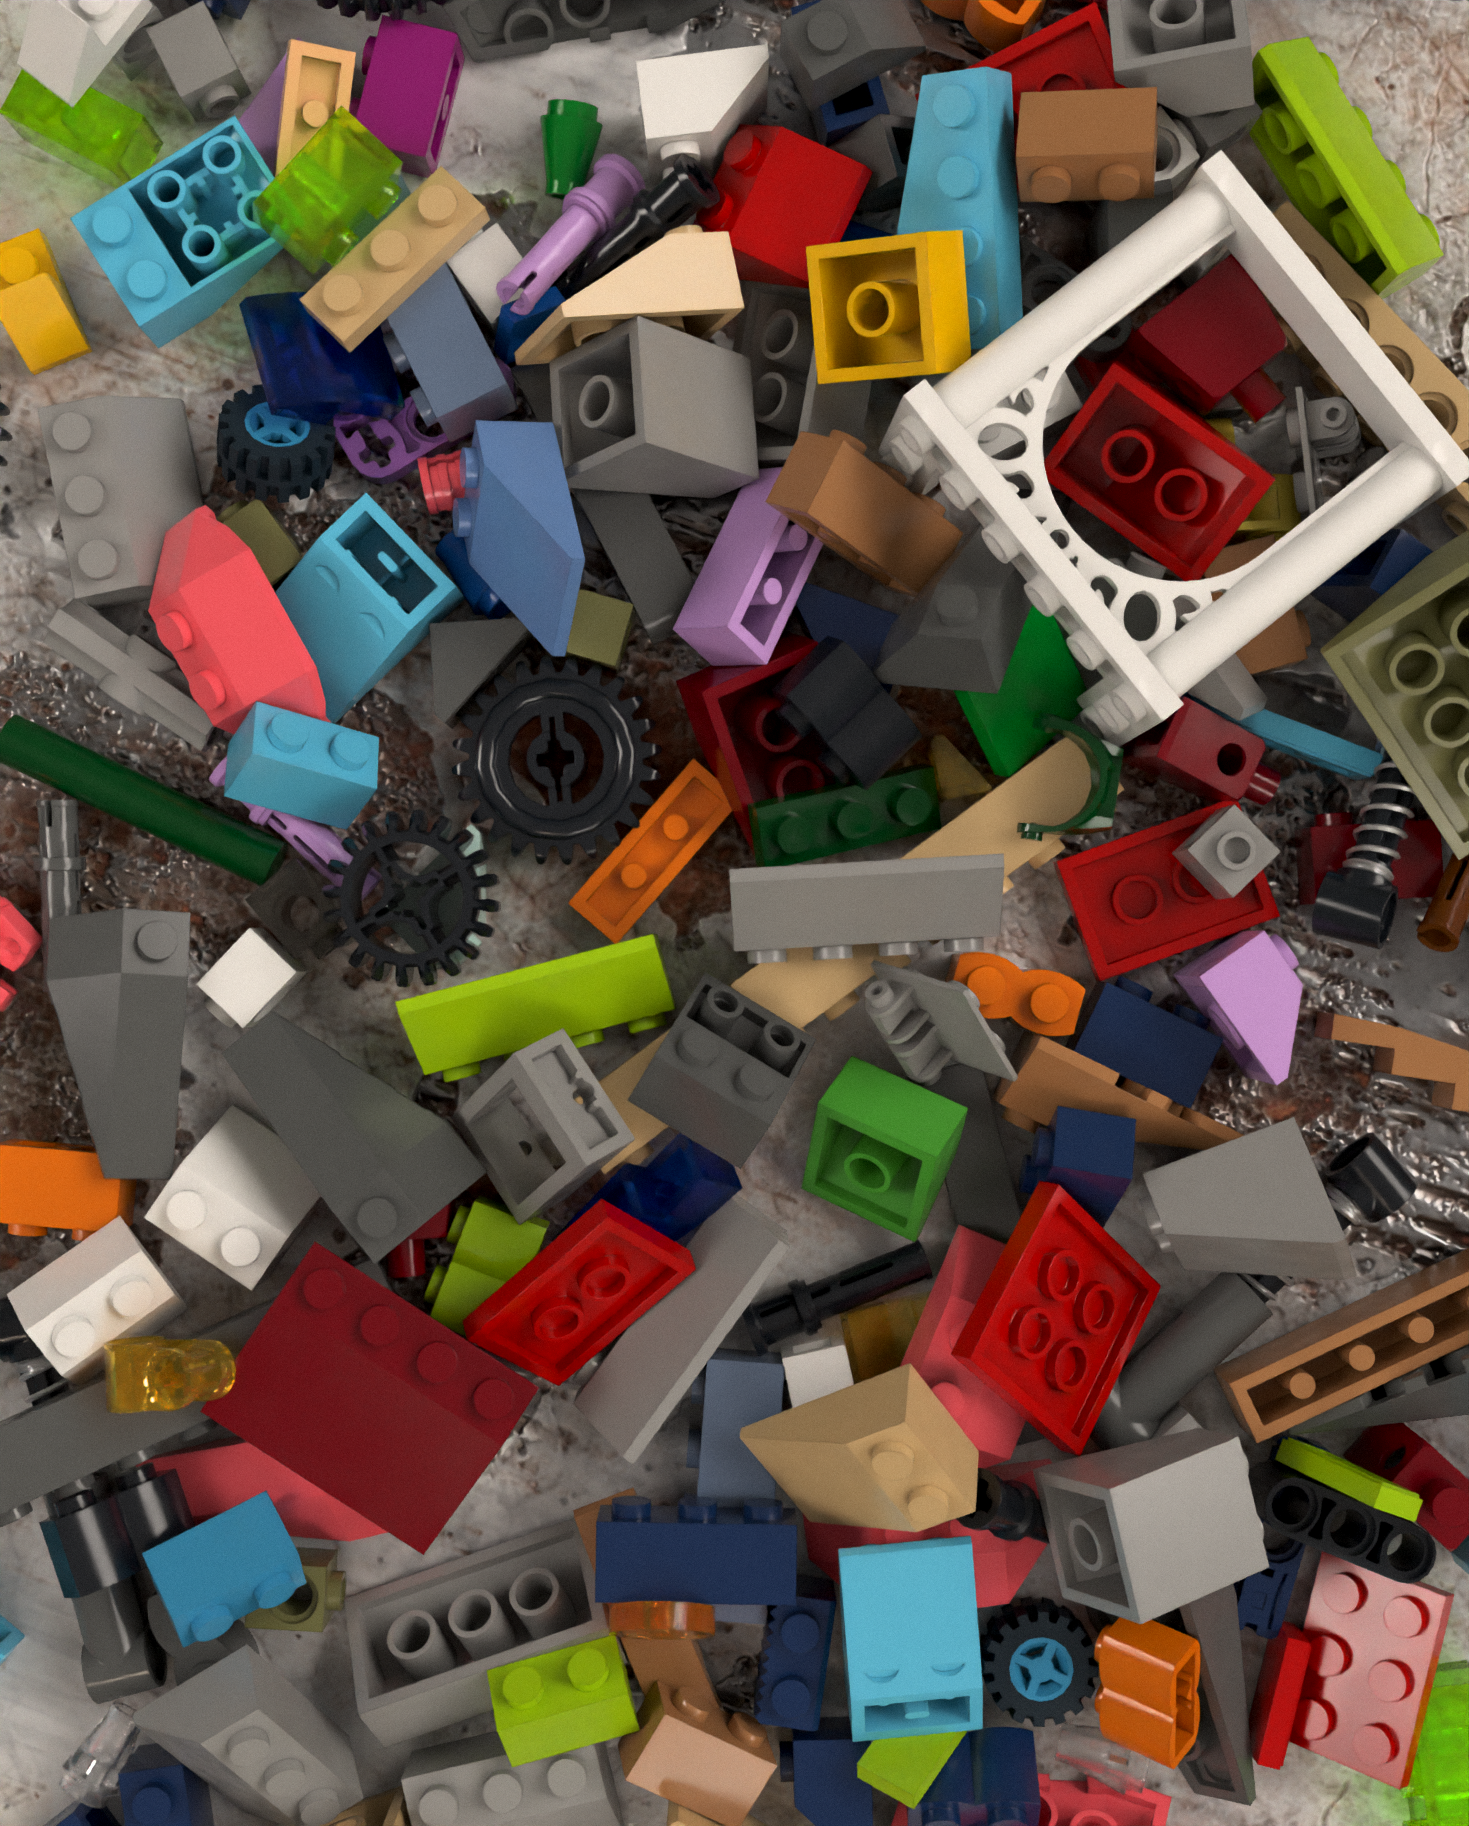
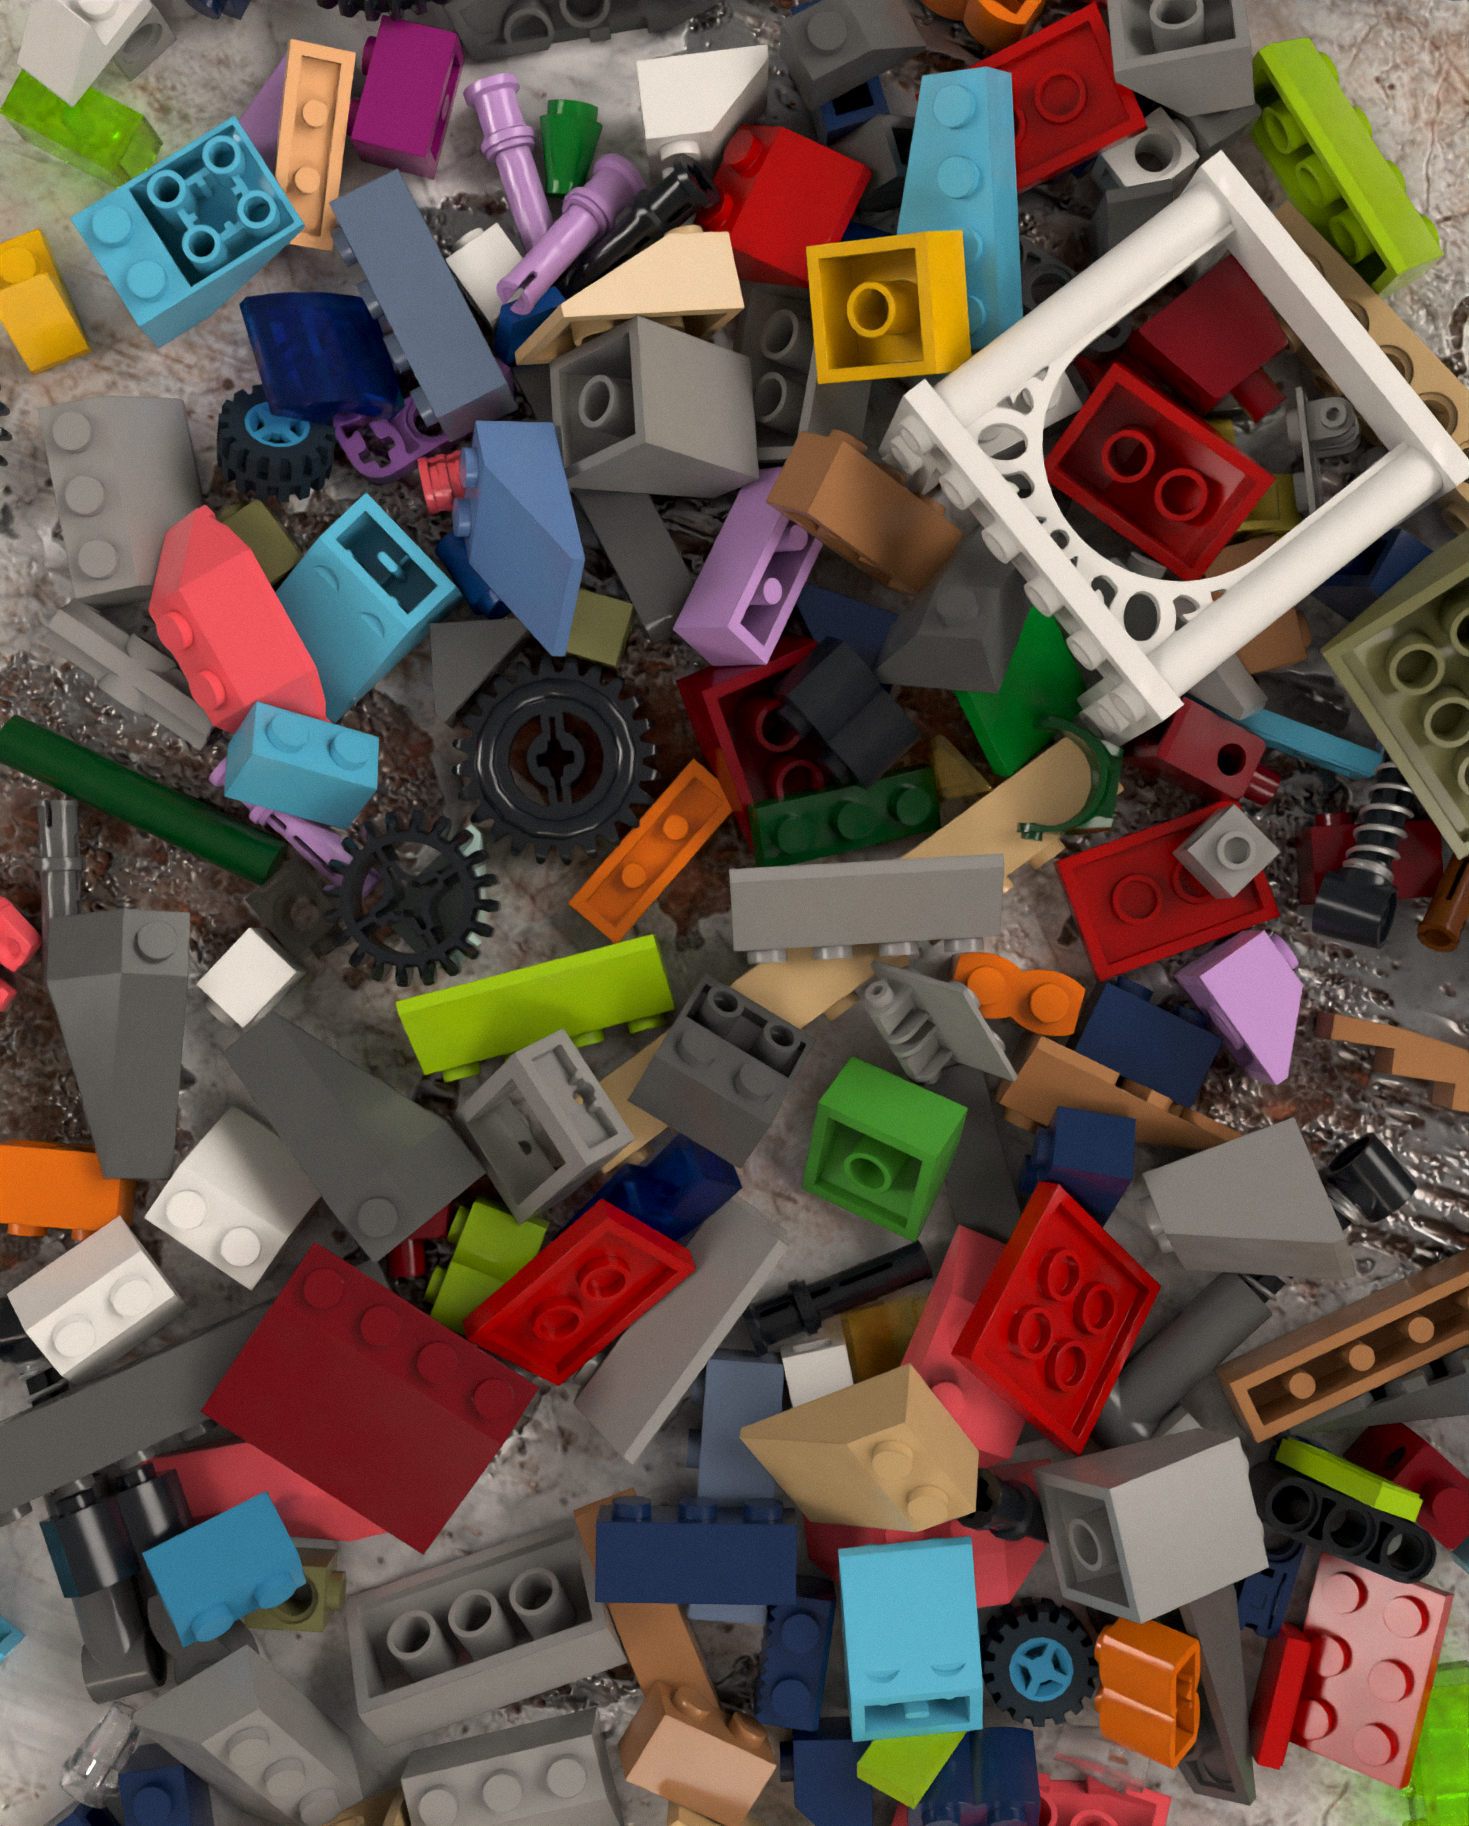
clear yellow piece [104,1336,236,1413] -> none
light grey brick [146,1,252,121] -> none
clear neon green brick [253,105,403,275] -> none
tan plate [299,166,490,353] -> none
lime piece [487,1634,640,1767] -> none
clear orange piece [609,1601,716,1640] -> none
medium nougat brick [1016,87,1158,203] -> none
none -> lavender pin [463,73,554,255]

